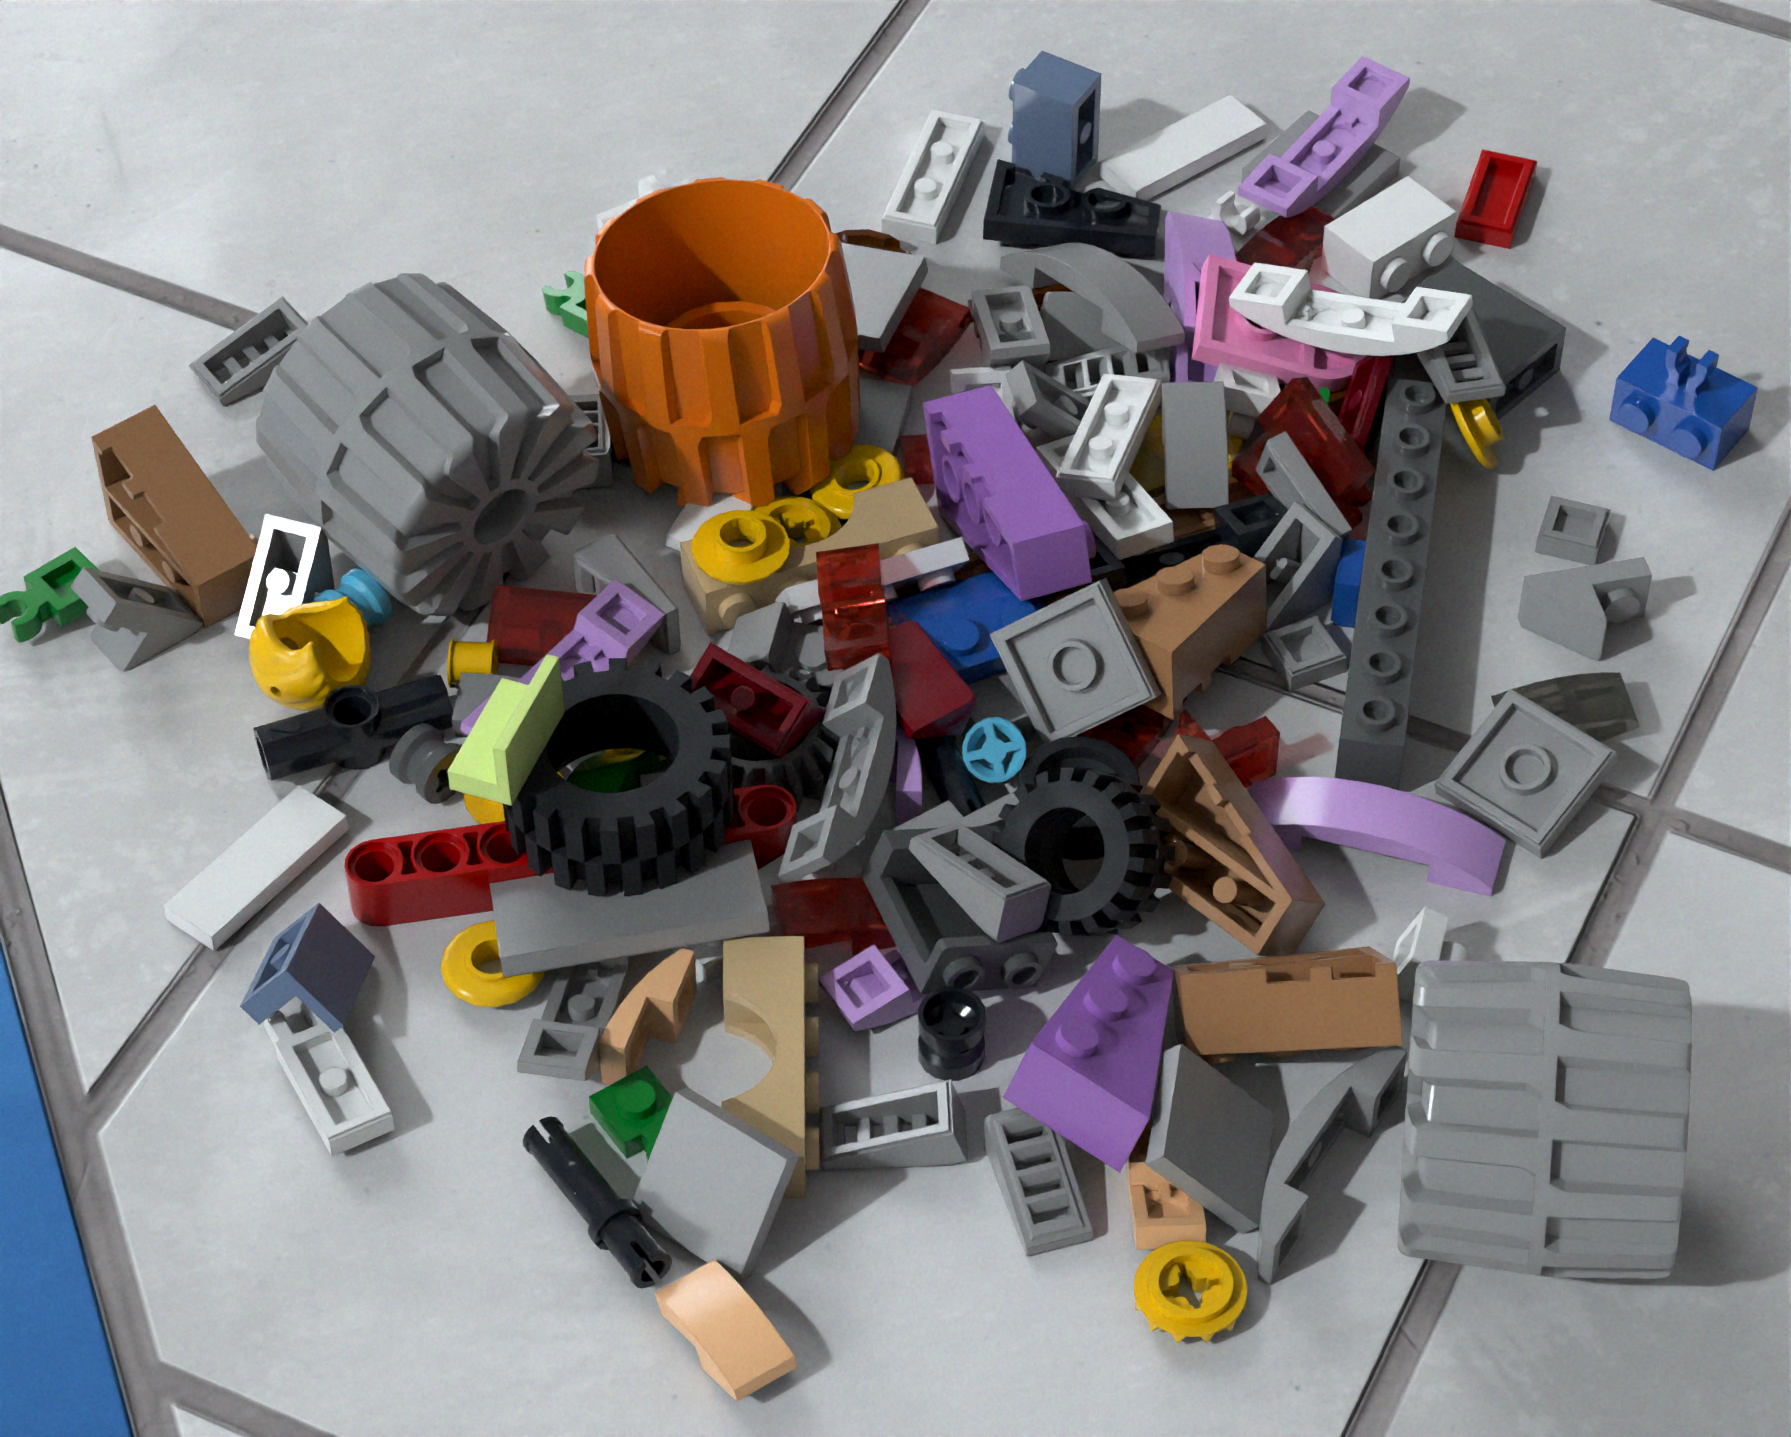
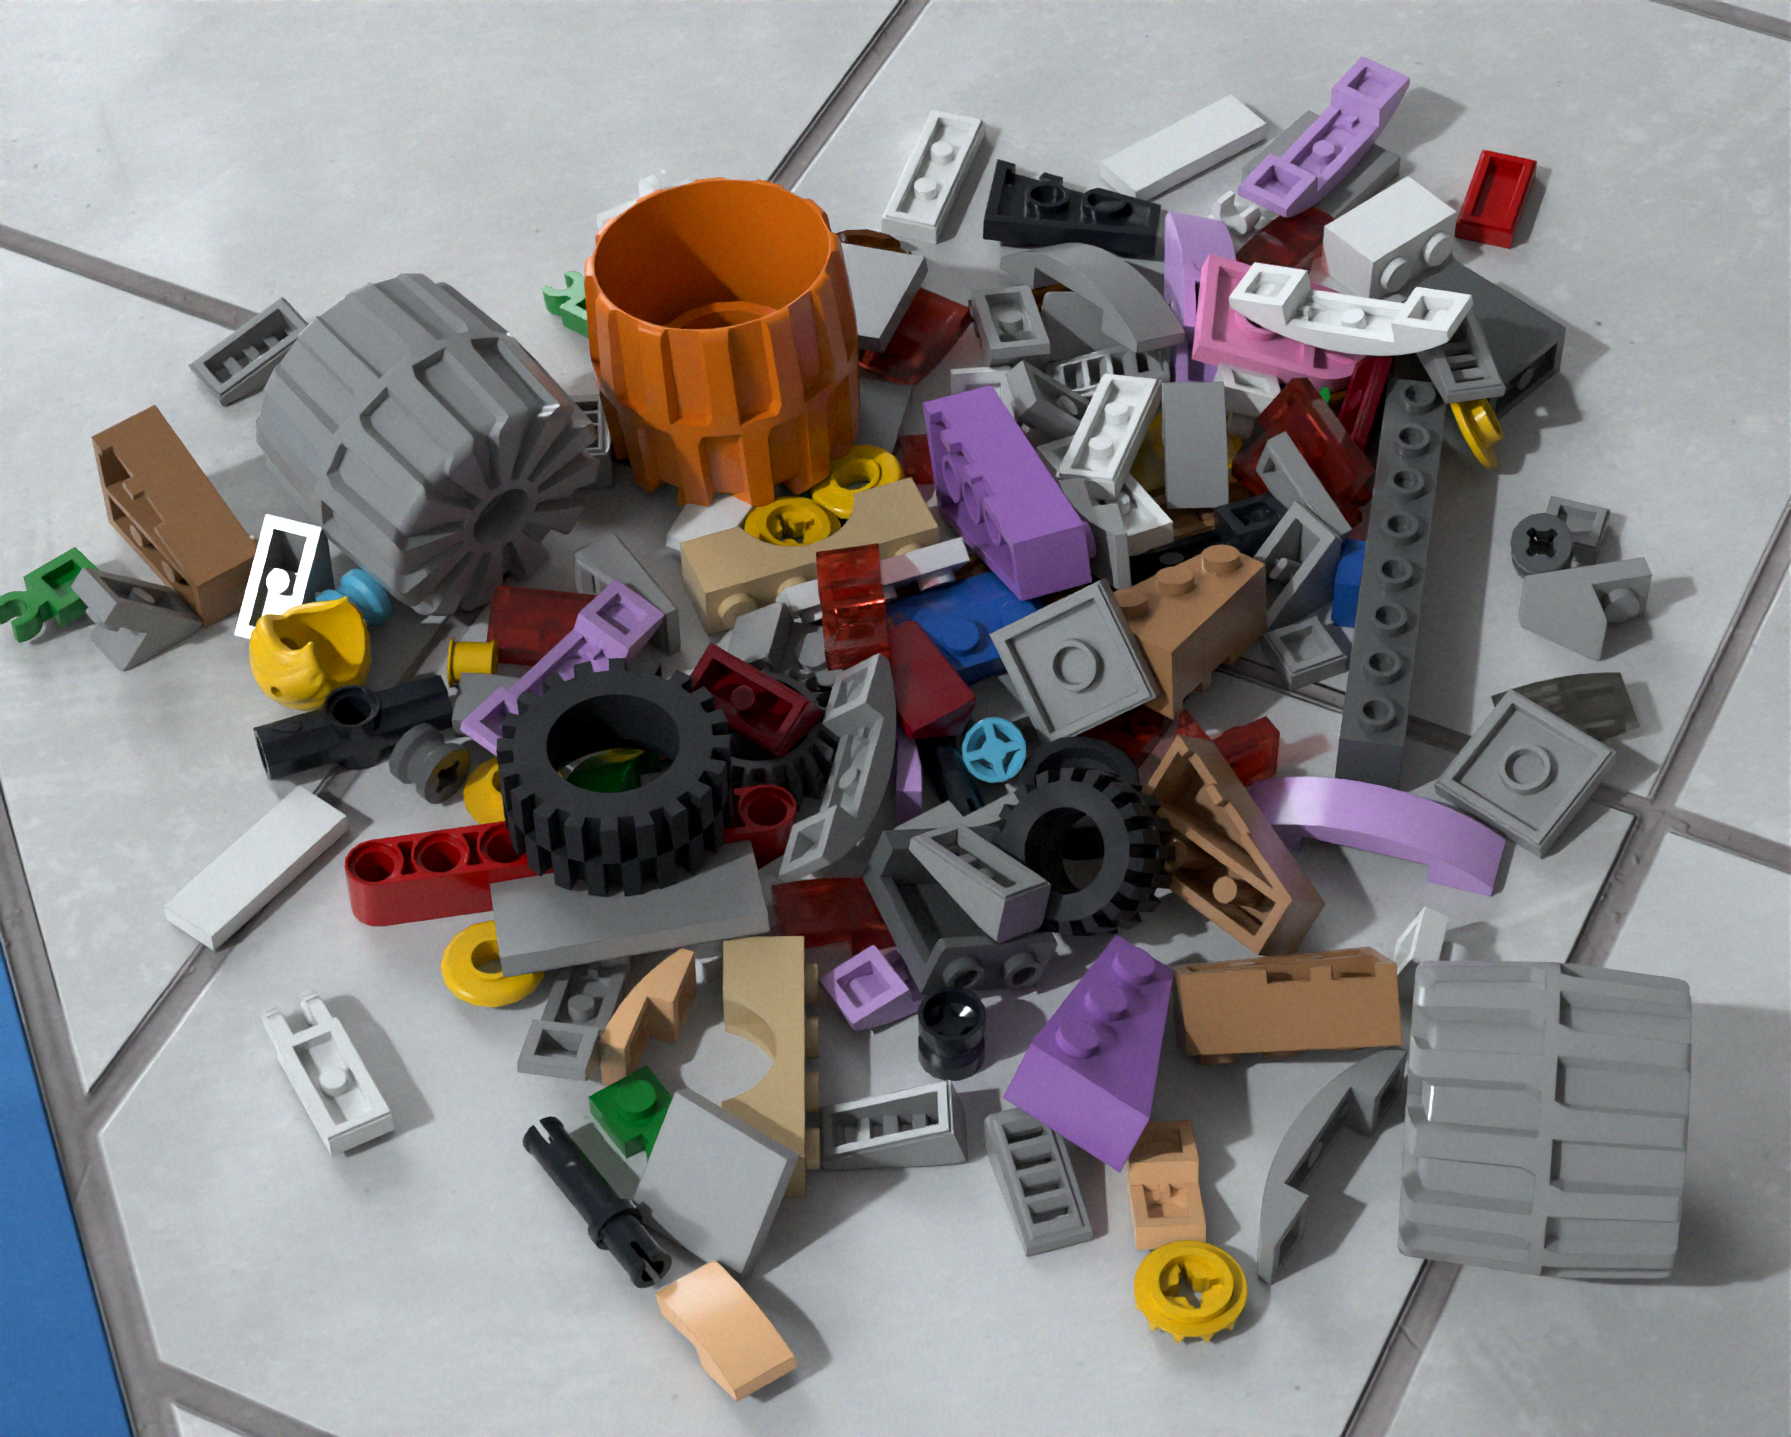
sand blue panel [240,903,375,1033] -> none
yellowish green panel [447,654,565,806] -> none
yellow piece [691,510,790,585] -> none
sand blue brick [1008,51,1102,190] -> none
light grey tile [1146,1044,1275,1234] -> none
blue brick [1609,336,1758,471] -> none
none -> light grey slope [1058,477,1131,590]
none -> dark grey wheel [1510,513,1573,579]

